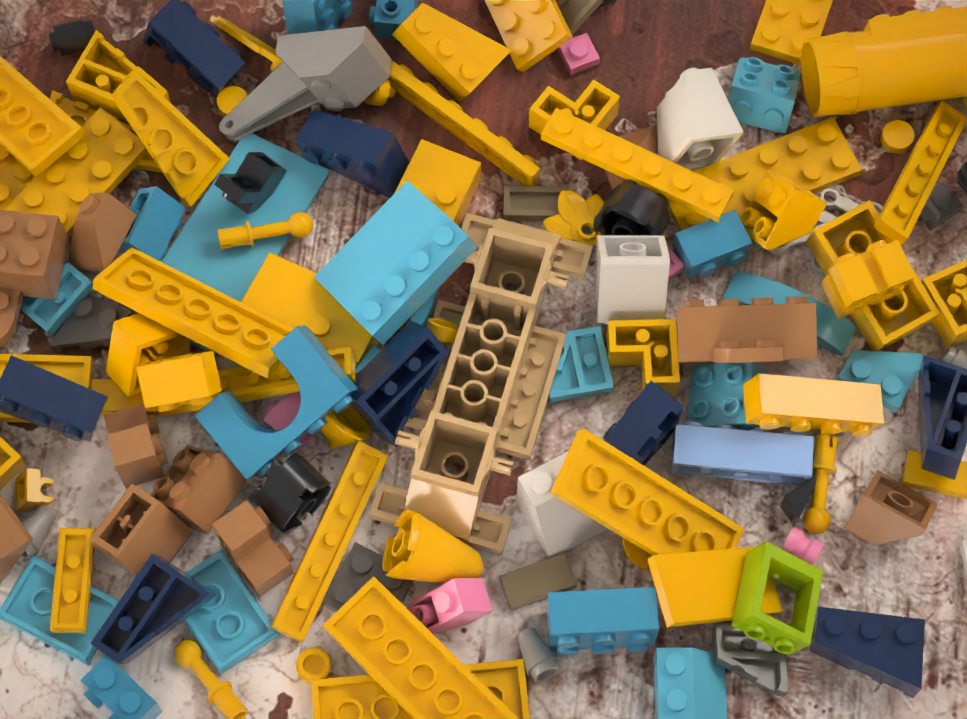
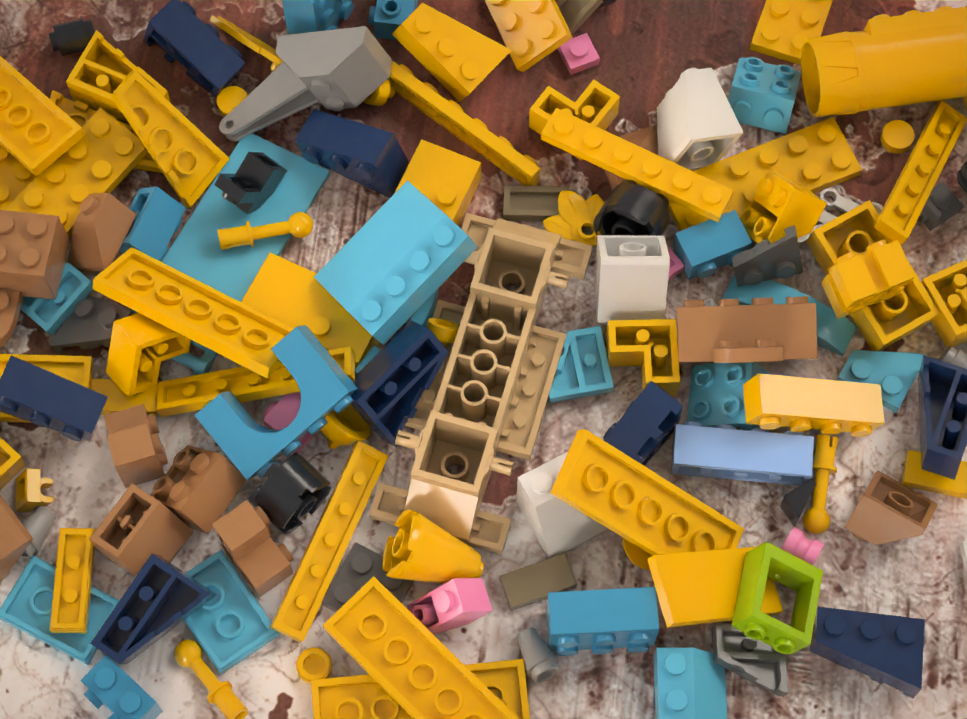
yellow brick [136,351,222,412] -> none
none -> dark grey wing [731,225,803,287]

